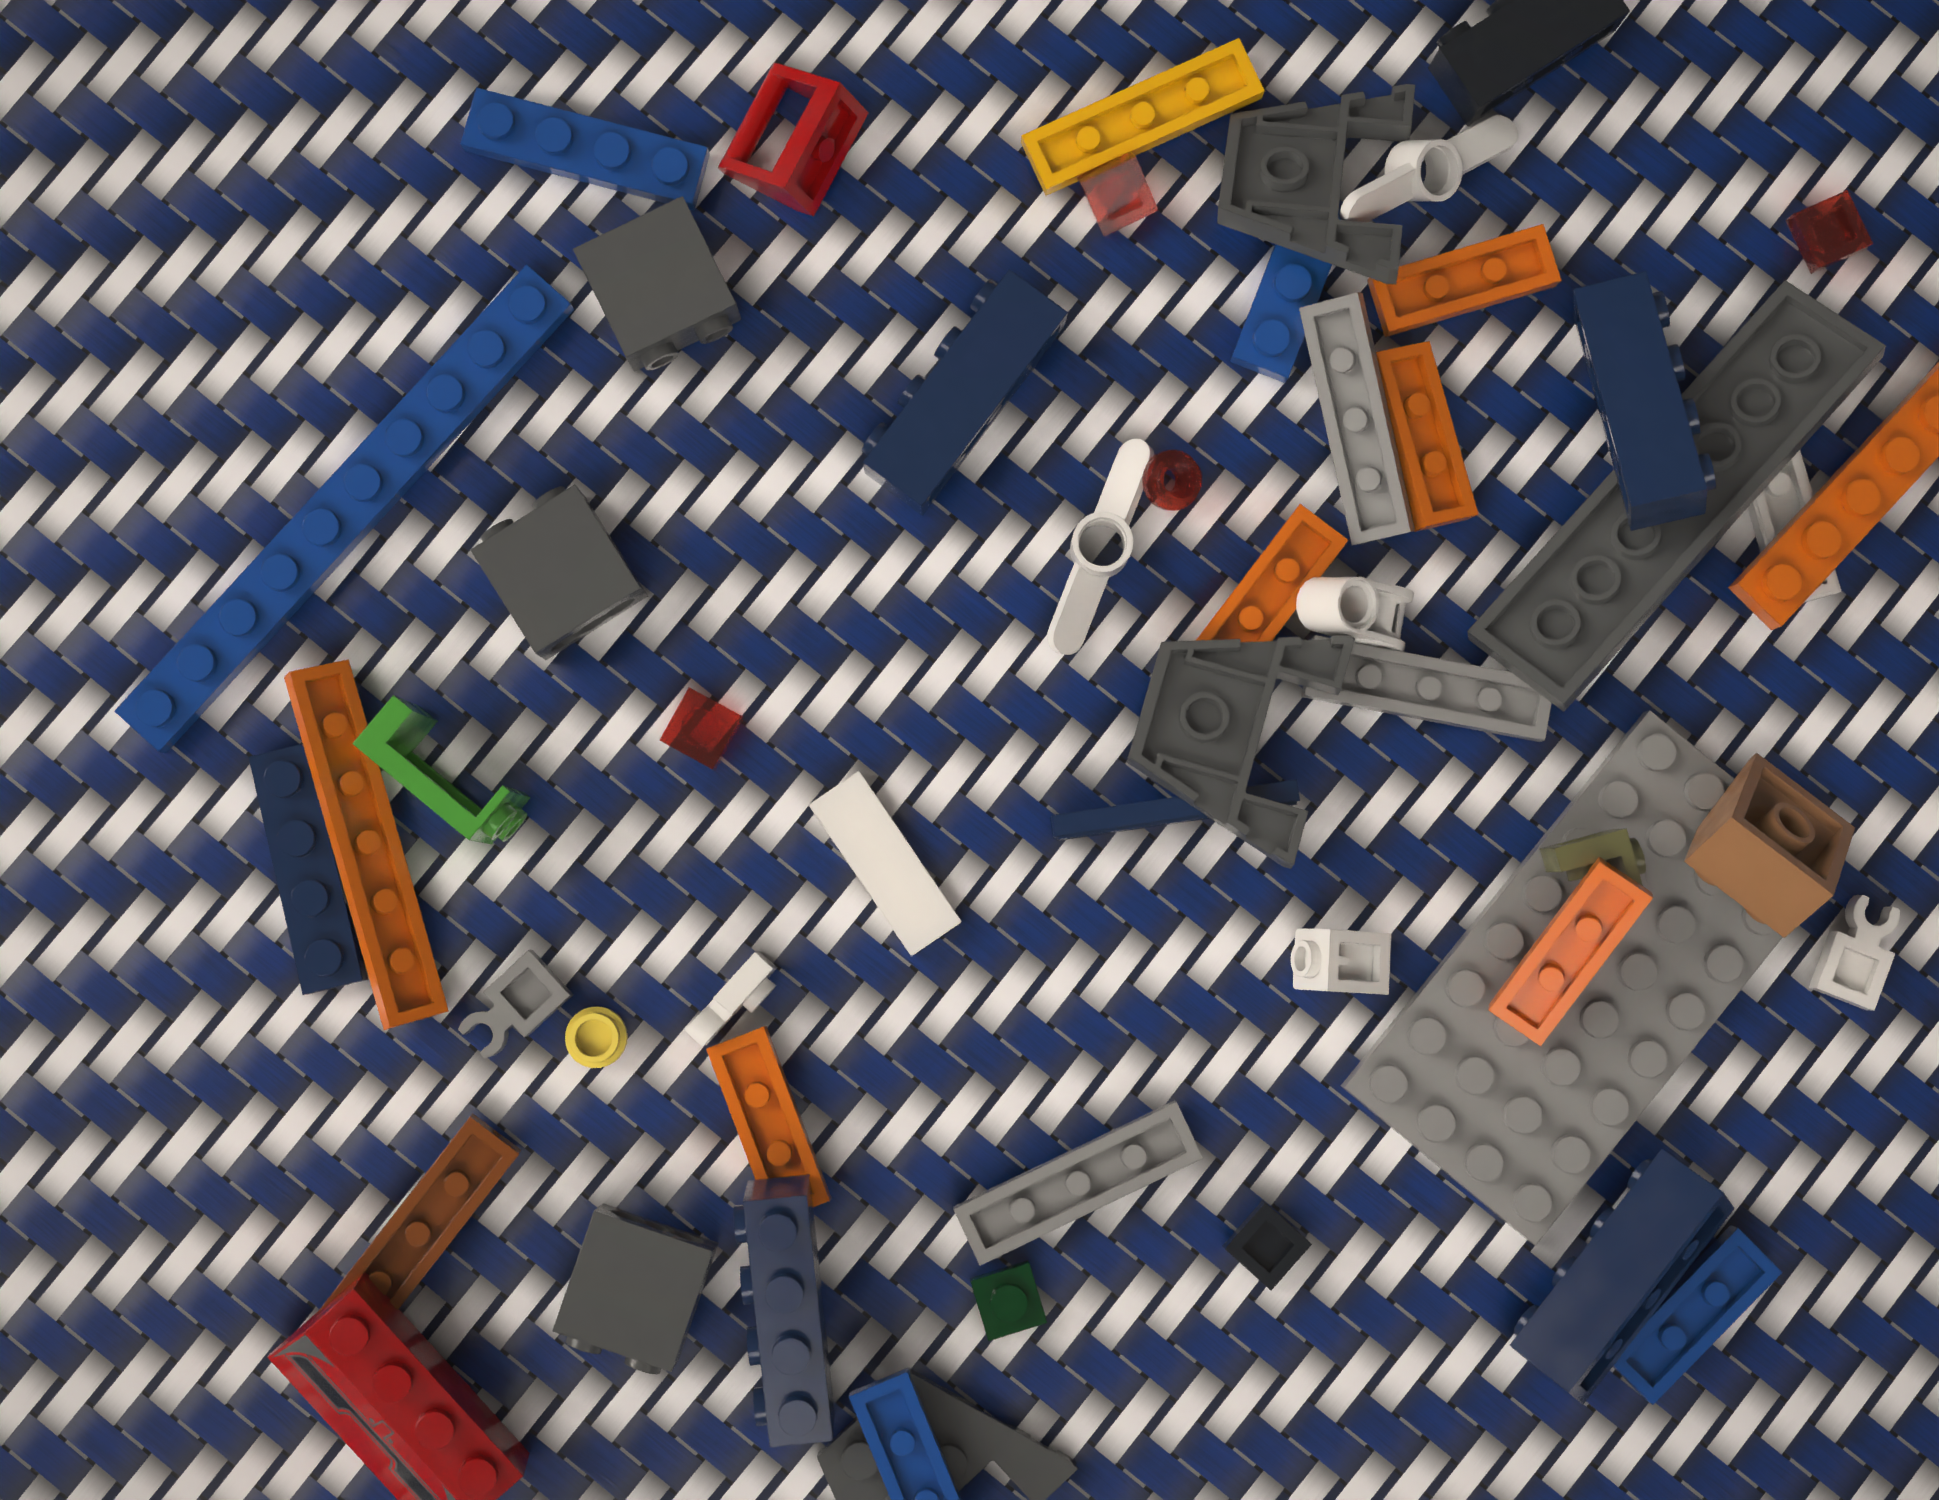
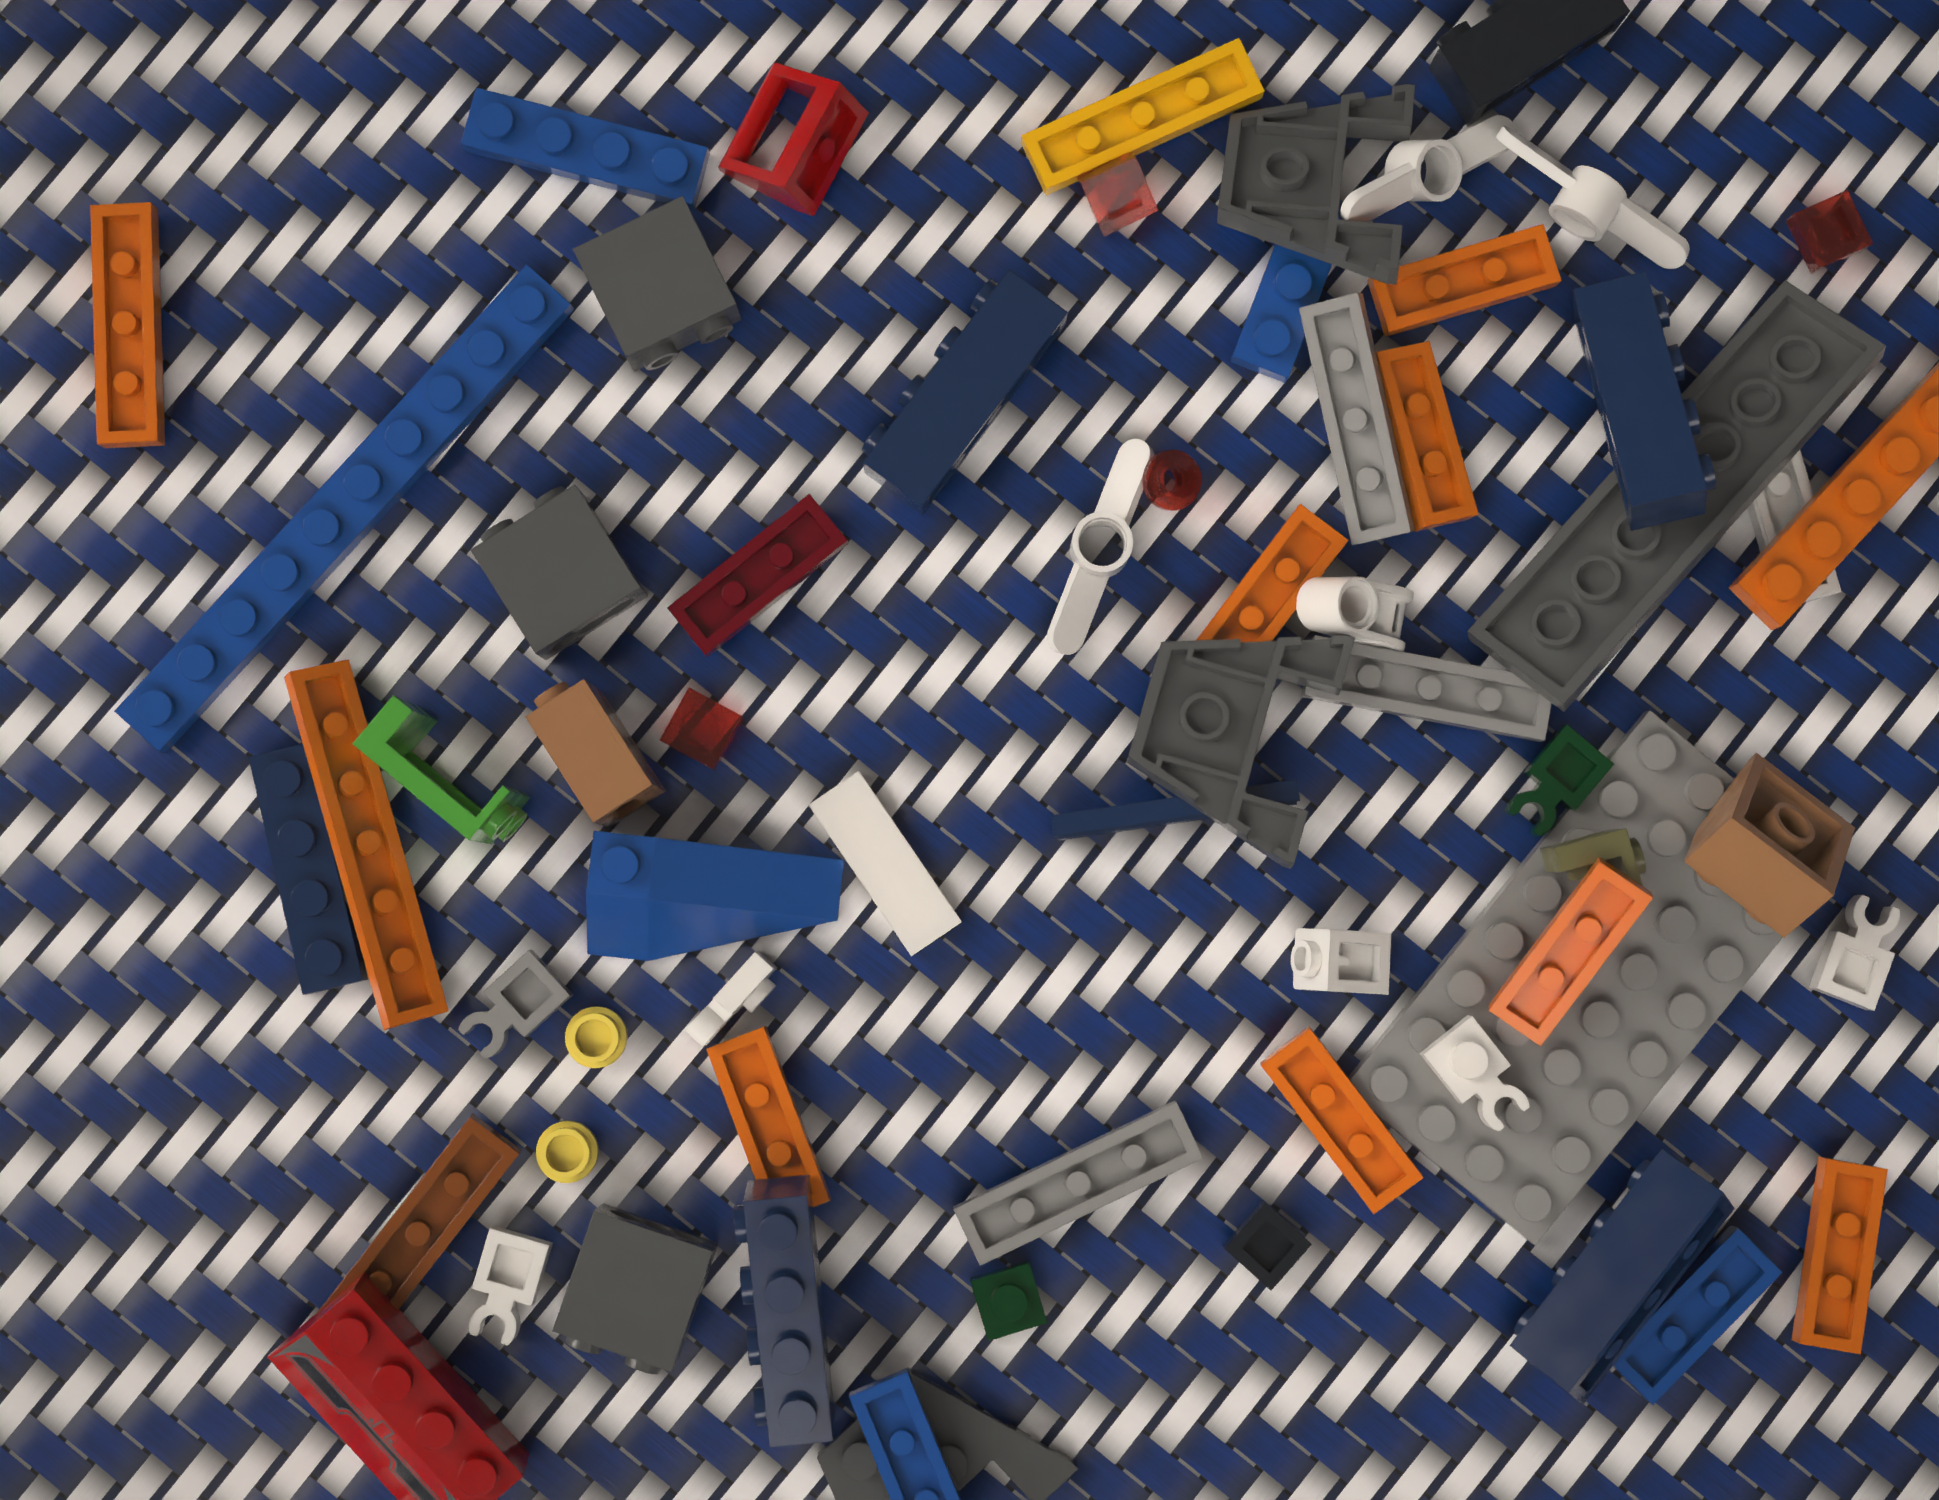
none -> orange plate [90,202,165,449]
none -> white plate [469,1225,553,1345]
none -> medium nougat piece [525,679,666,828]
none -> light yellow plate [536,1120,599,1183]
none -> blue wedge [586,831,845,961]
none -> dark red plate [667,494,848,658]
none -> orange plate [1260,1026,1424,1214]
none -> white plate [1419,1015,1530,1131]
none -> white piece [1496,126,1690,269]
none -> dark green plate [1505,725,1614,837]
none -> orange plate [1791,1156,1888,1354]

